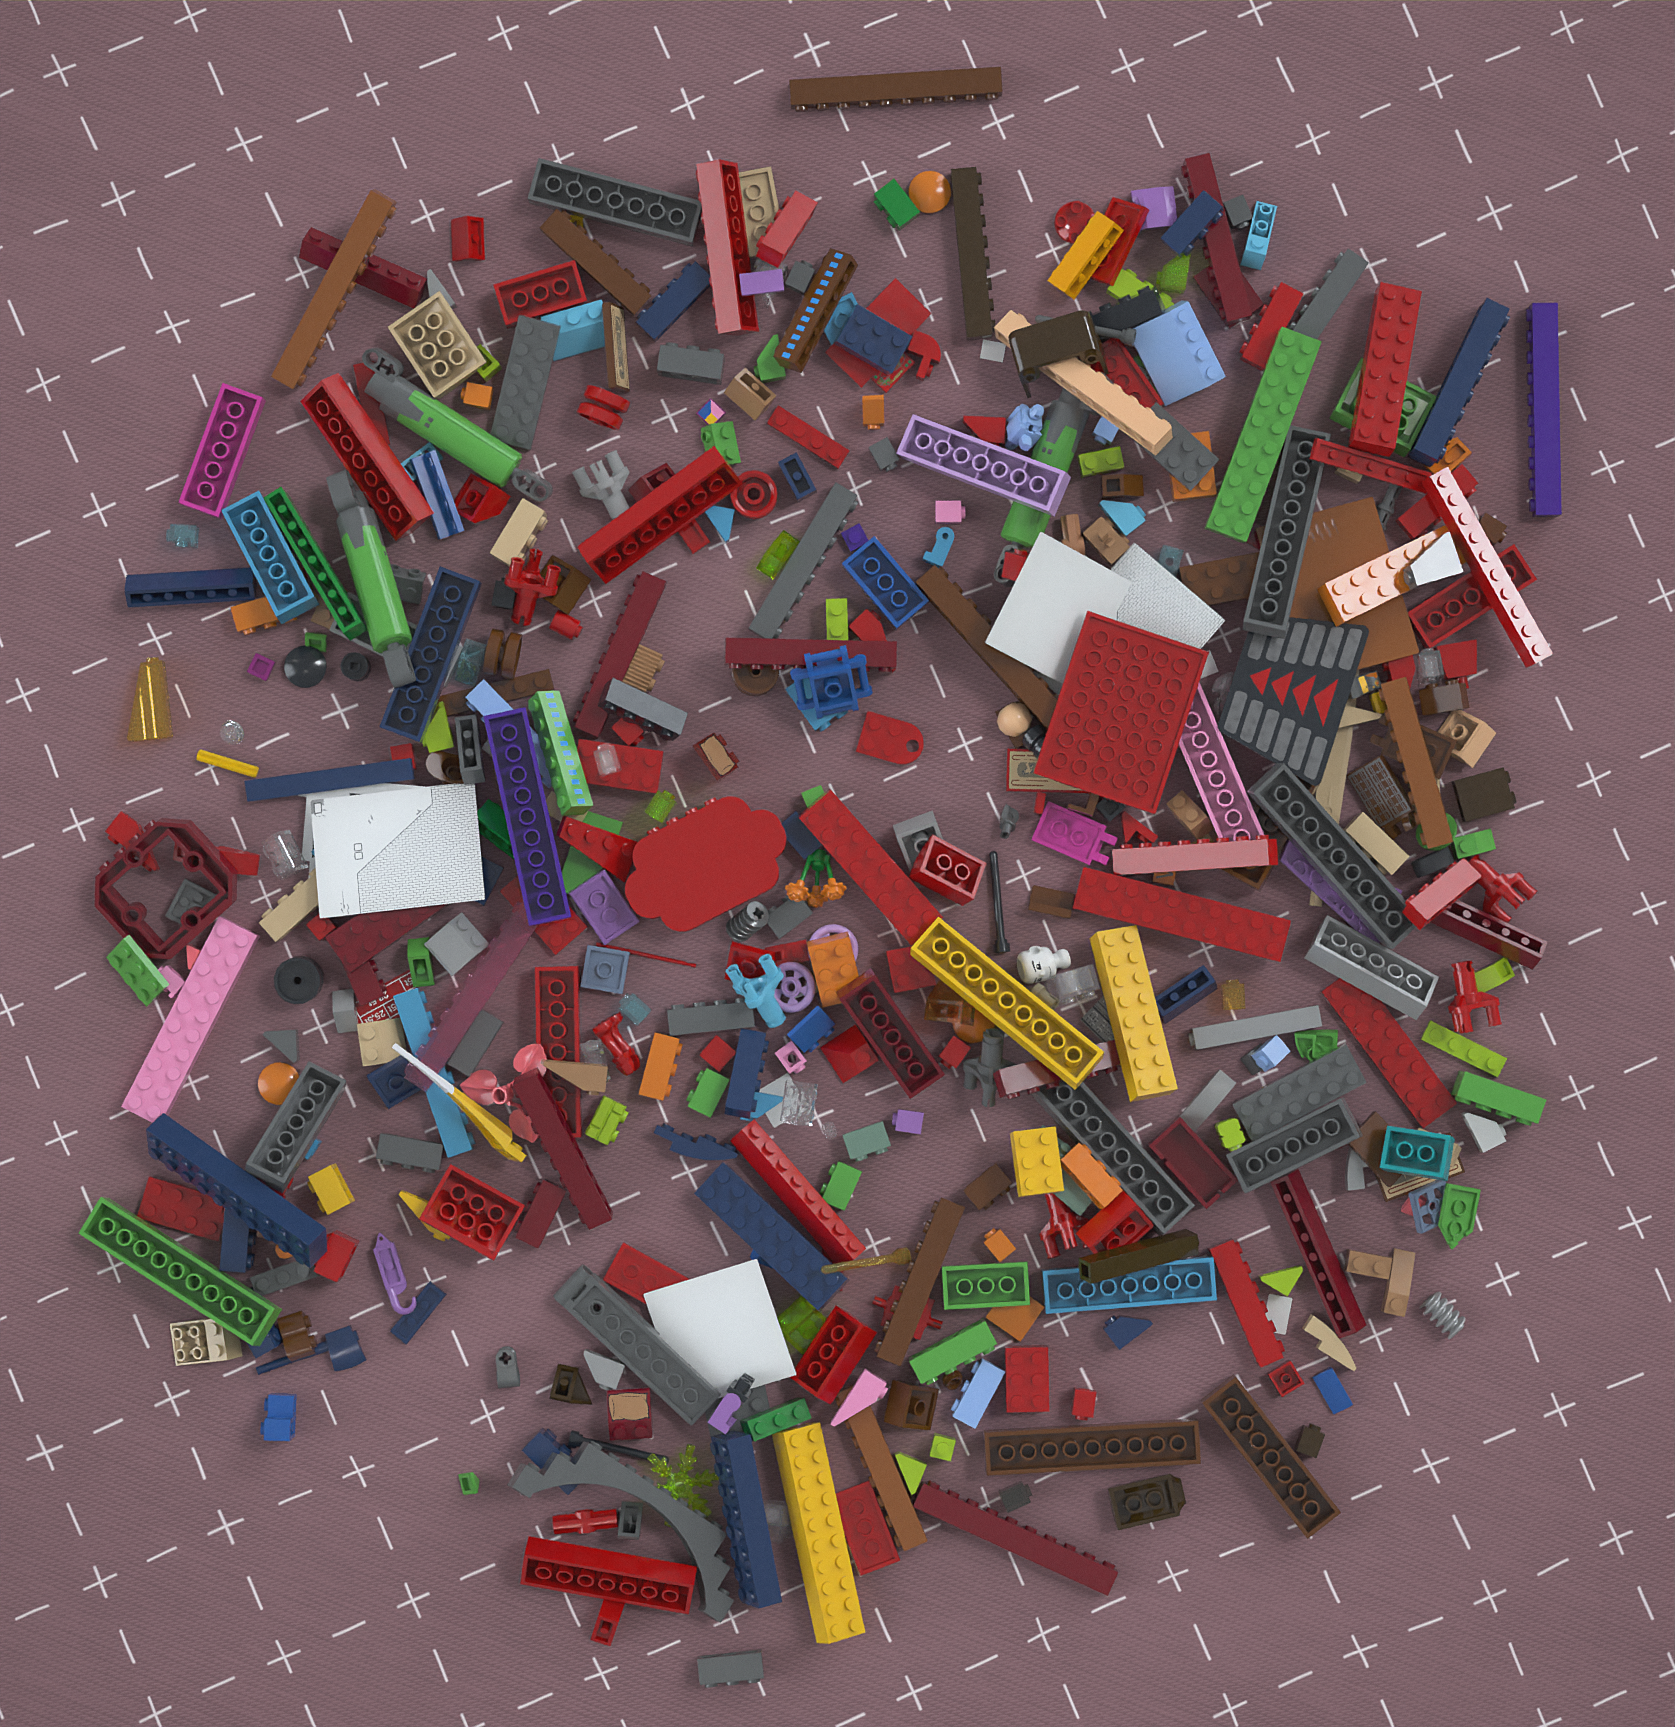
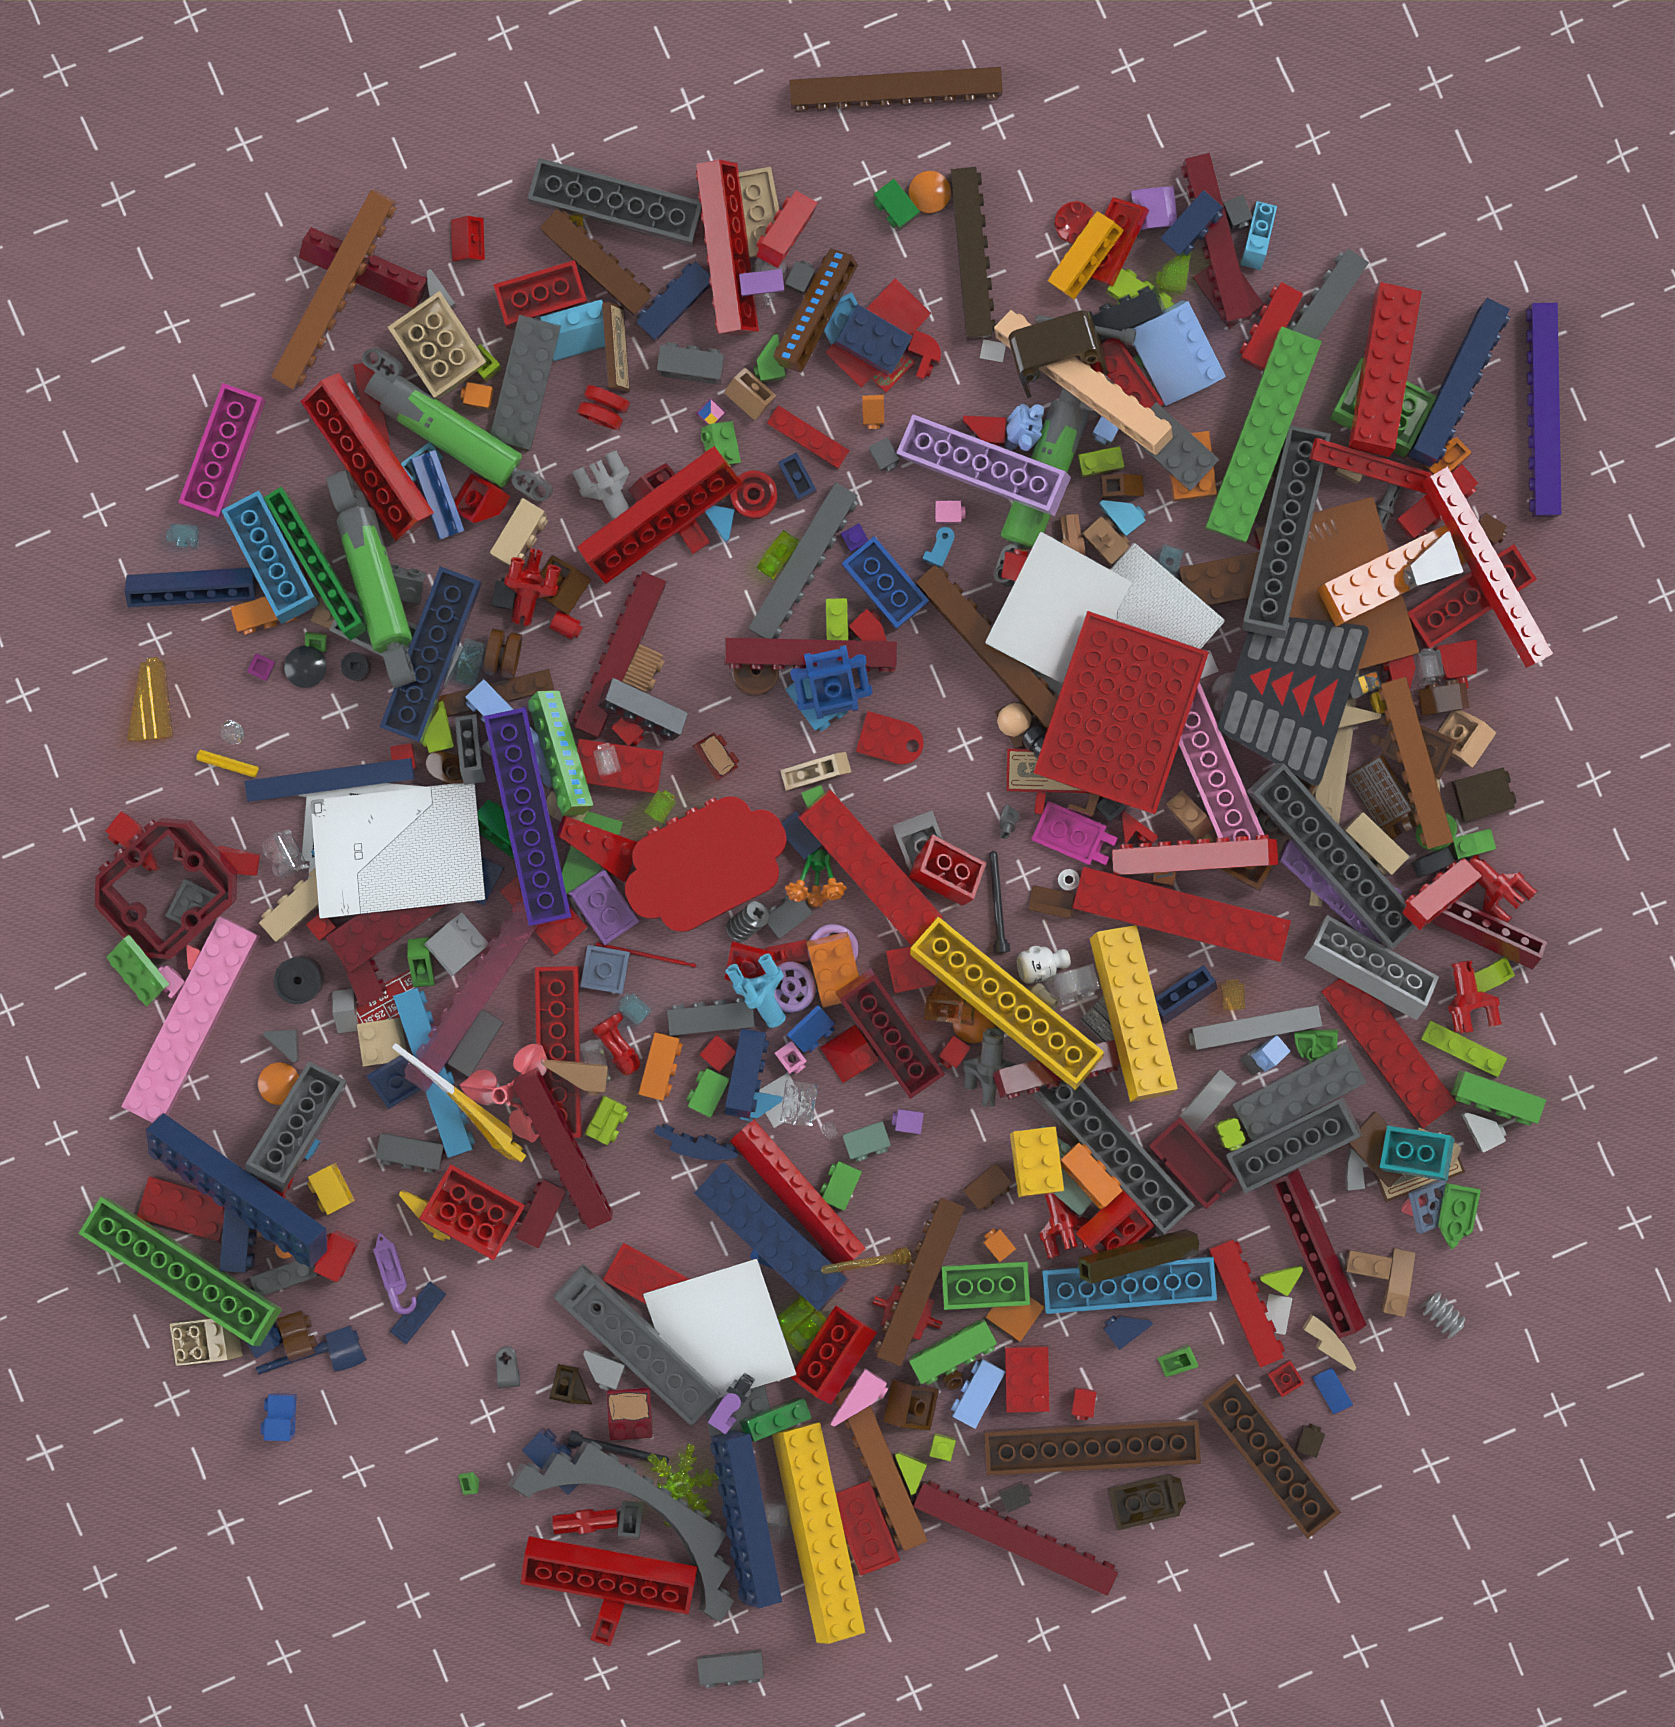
none -> tan slope [780,752,851,791]
none -> white plate [1058,869,1079,890]
none -> bright green slope [1158,1344,1198,1377]

